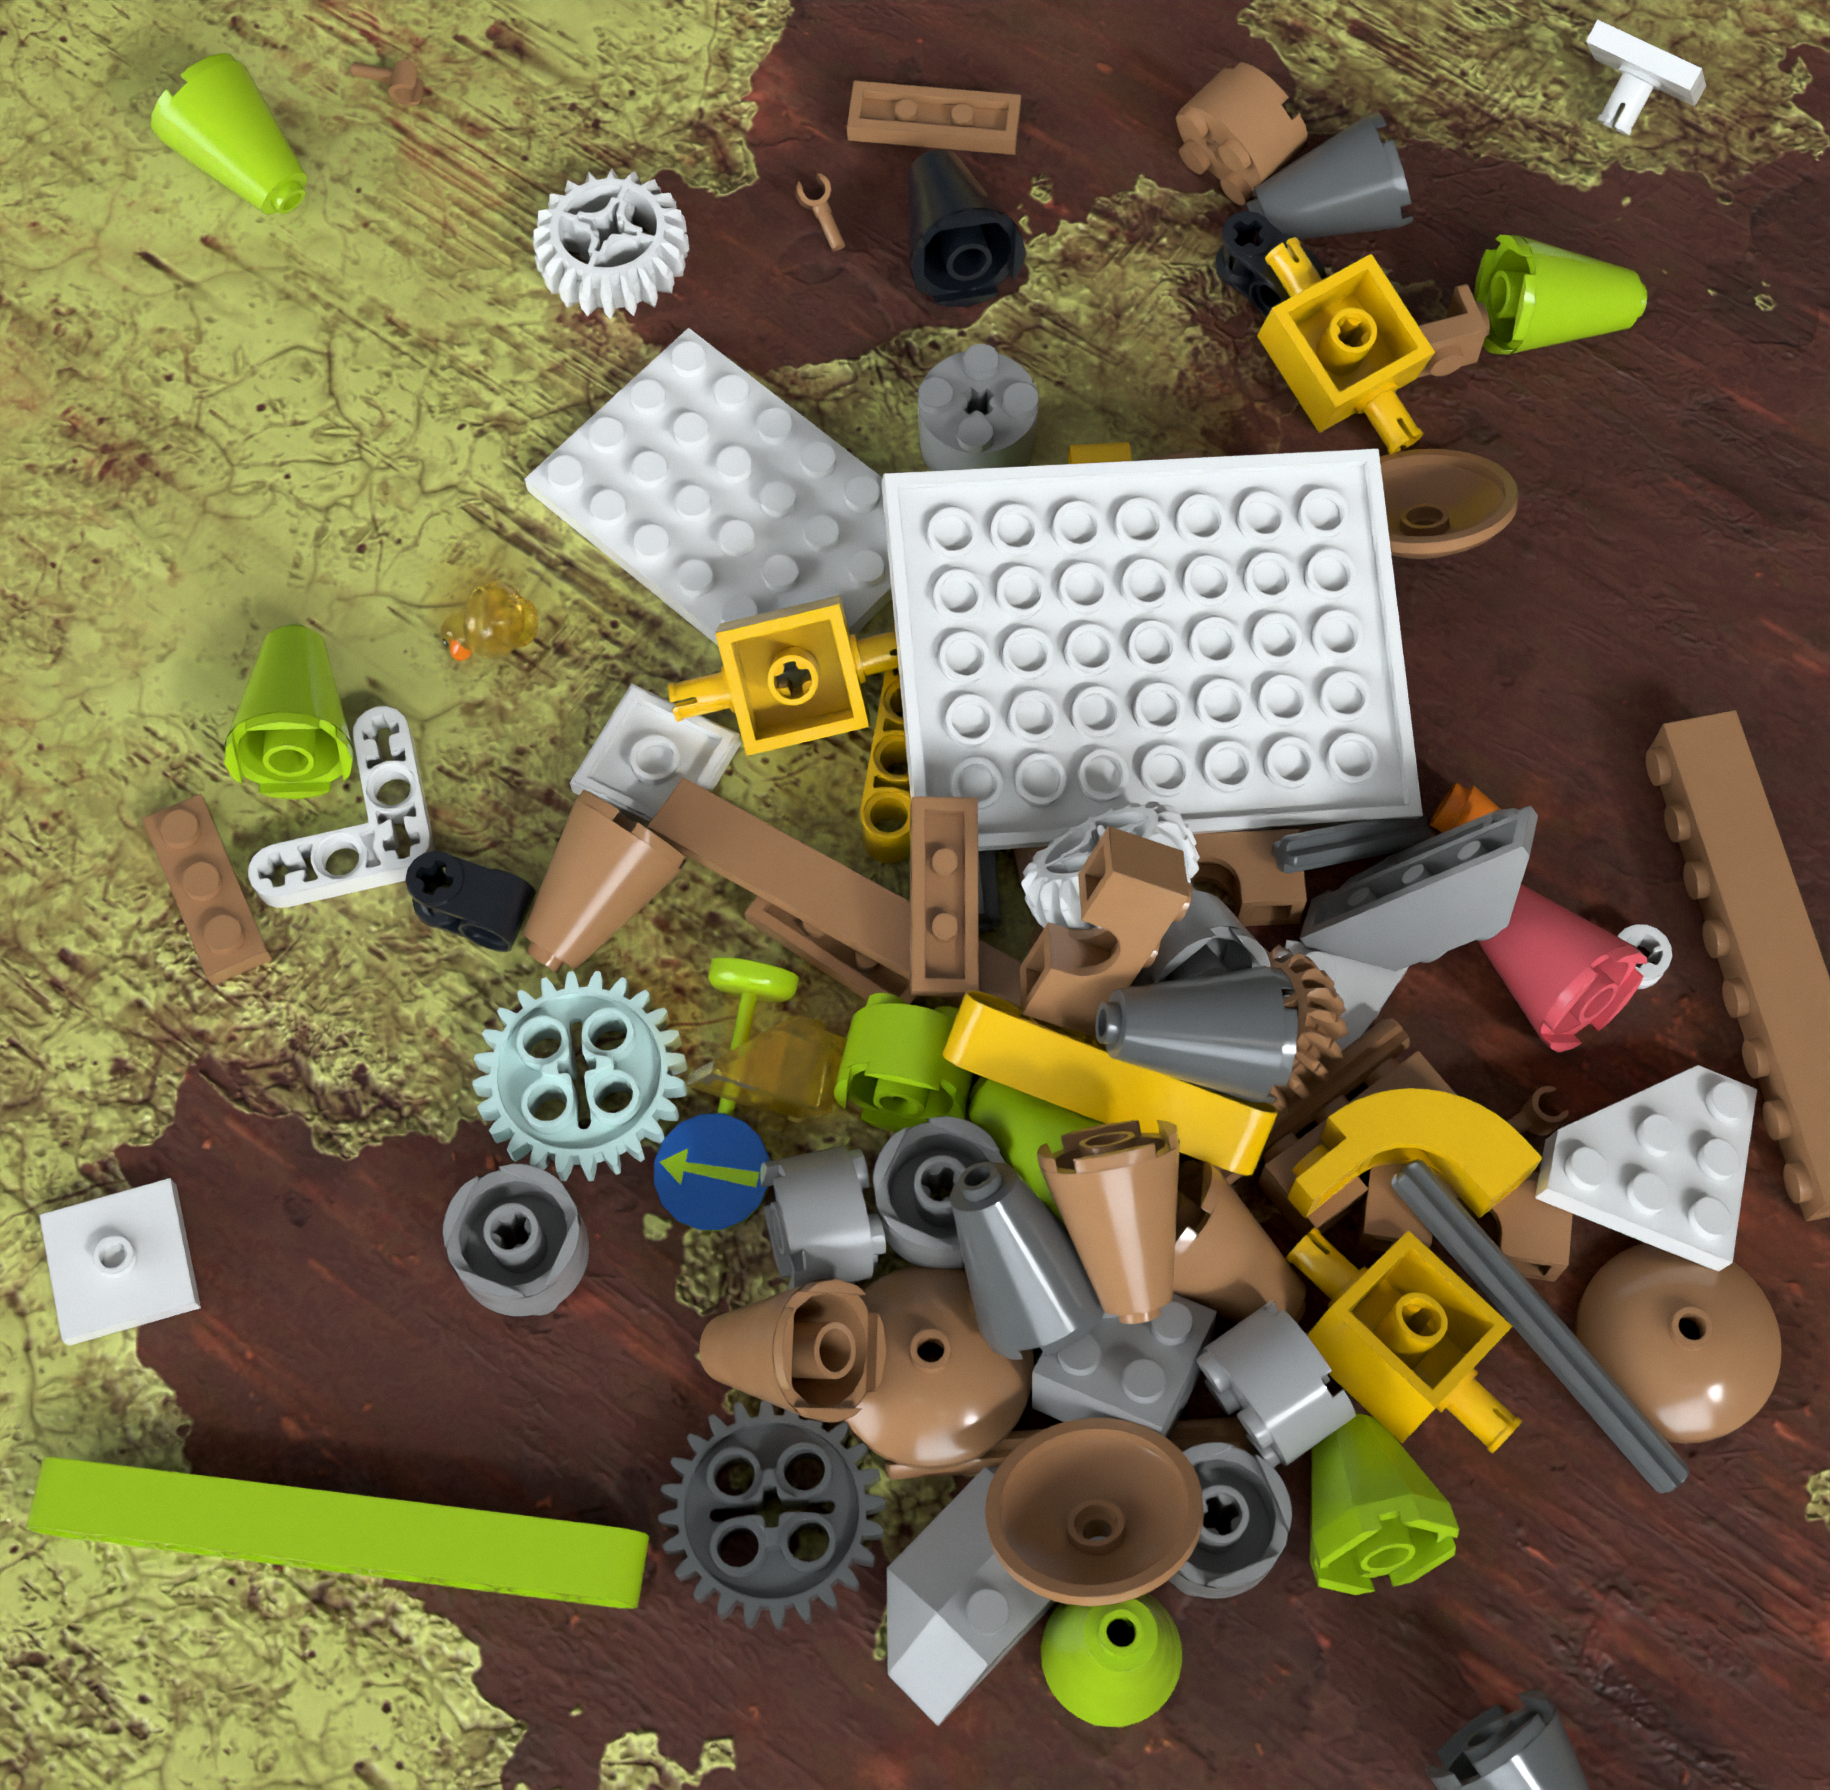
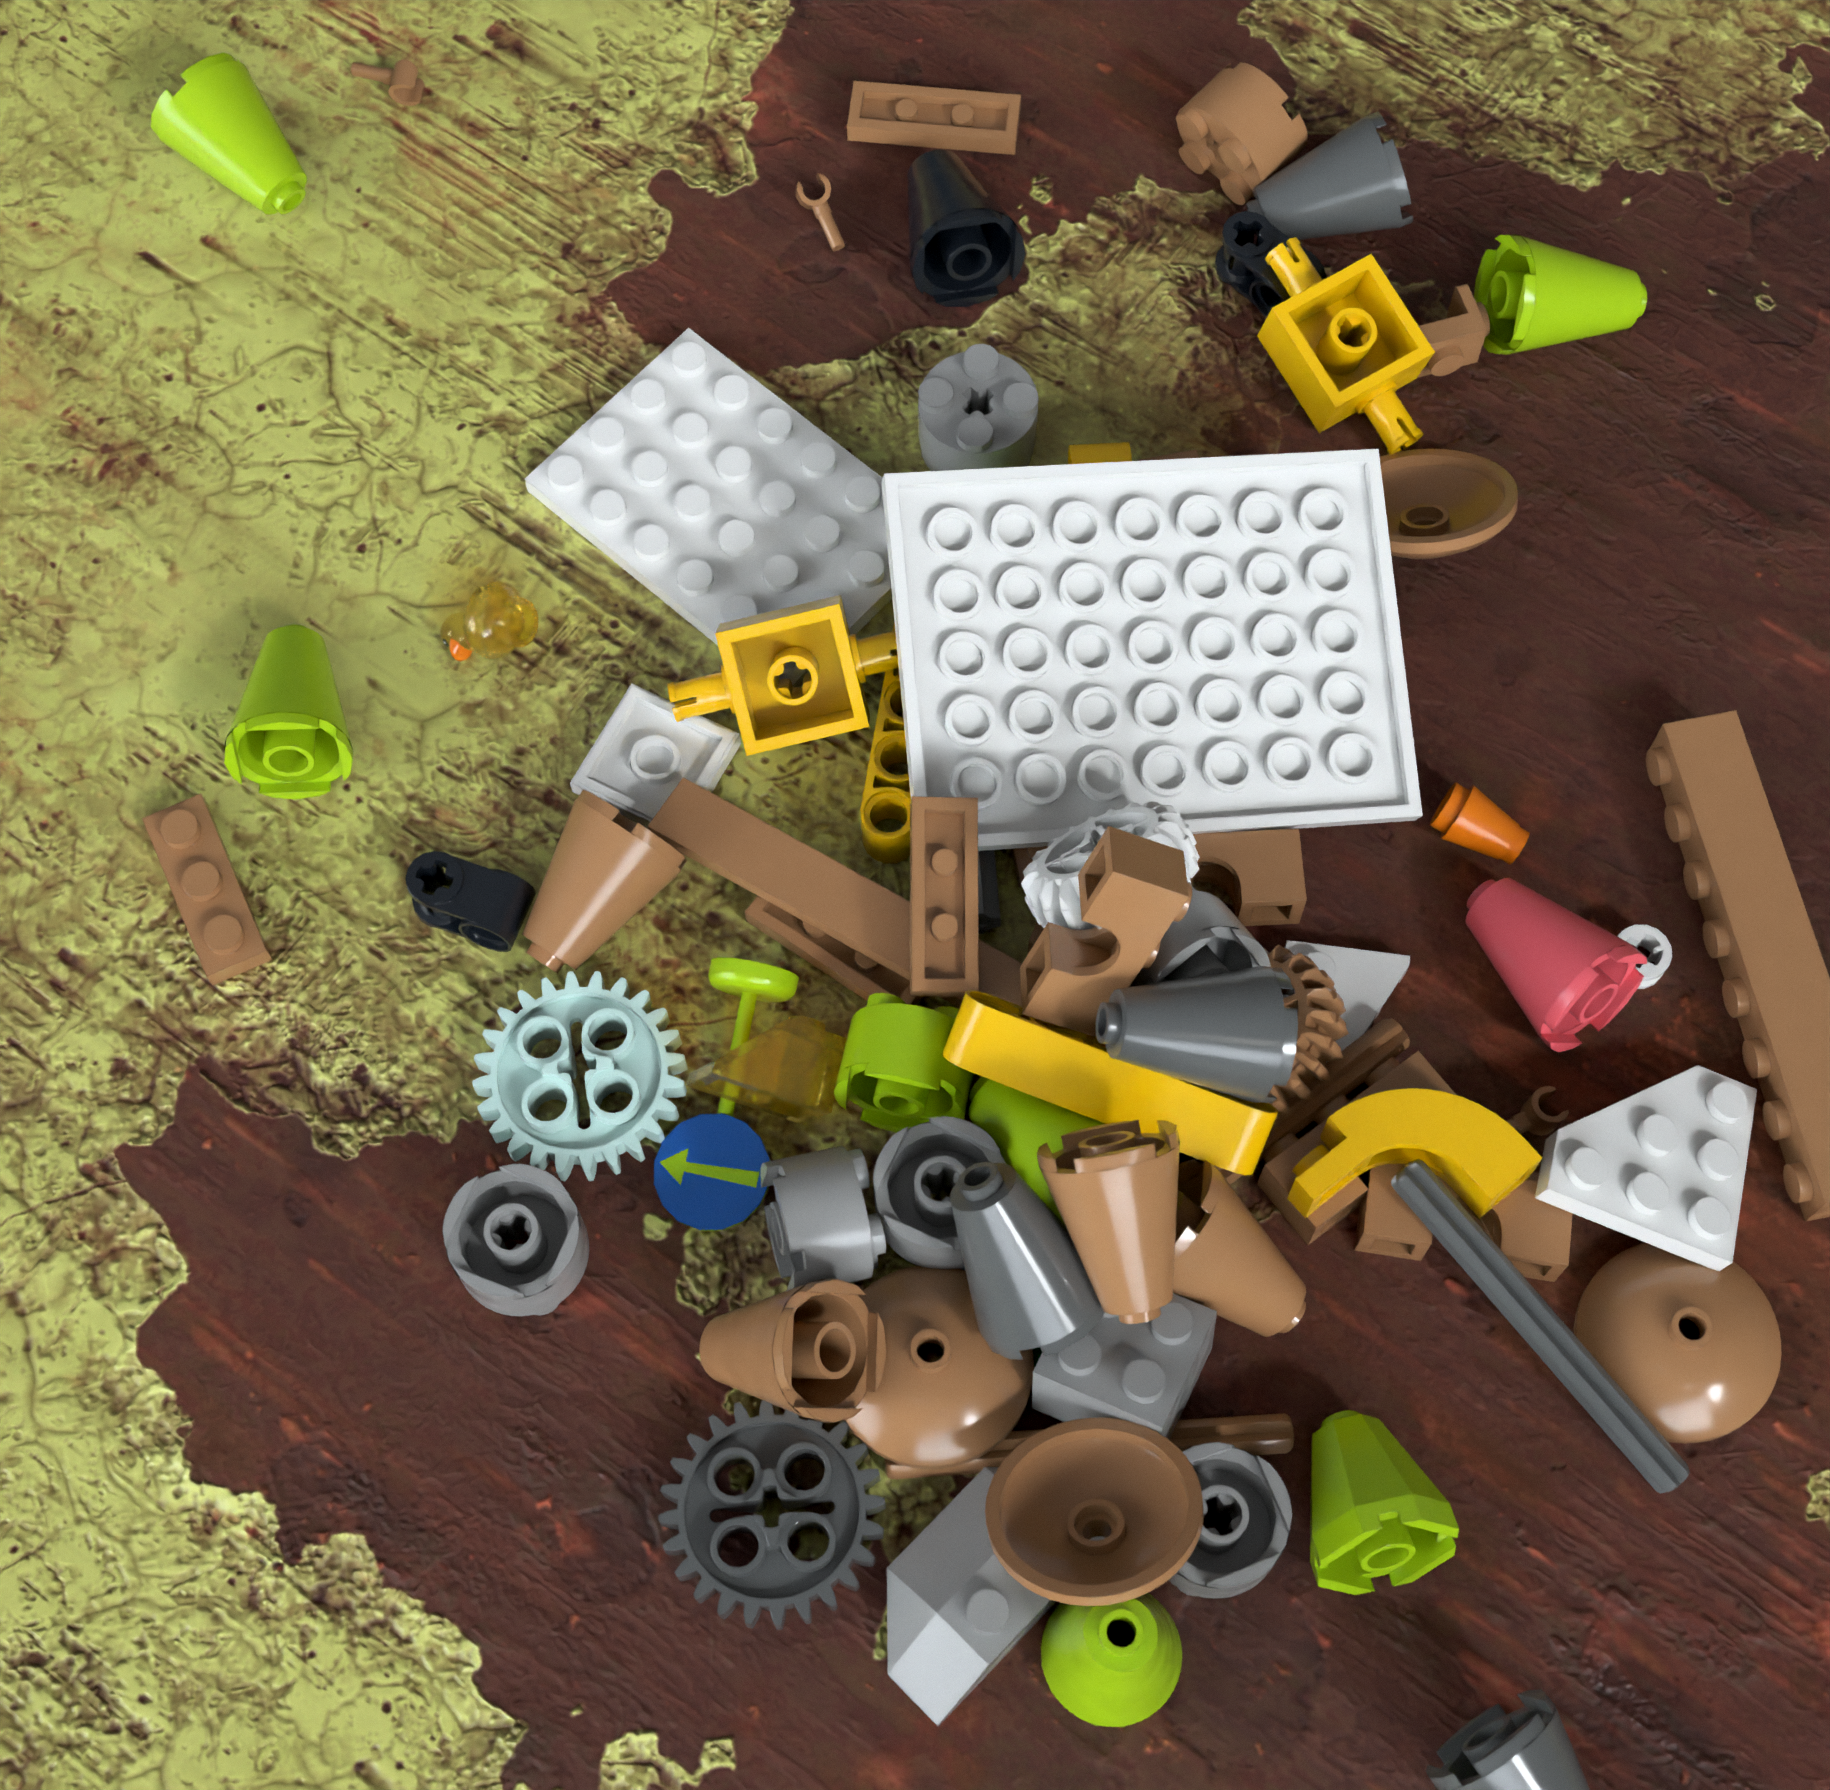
lime beam [26,1457,649,1609] -> none
white plate [39,1178,201,1346] -> none
white beam [248,706,435,908] -> none
white gear [532,168,689,320] -> none
light grey brick [1196,1300,1356,1468] -> none
dark grey axle [1271,813,1432,874] -> none
yellow brick [1285,1227,1523,1454] -> none
light grey wedge [1300,806,1538,971] -> none
white tile [1586,20,1706,136] -> none

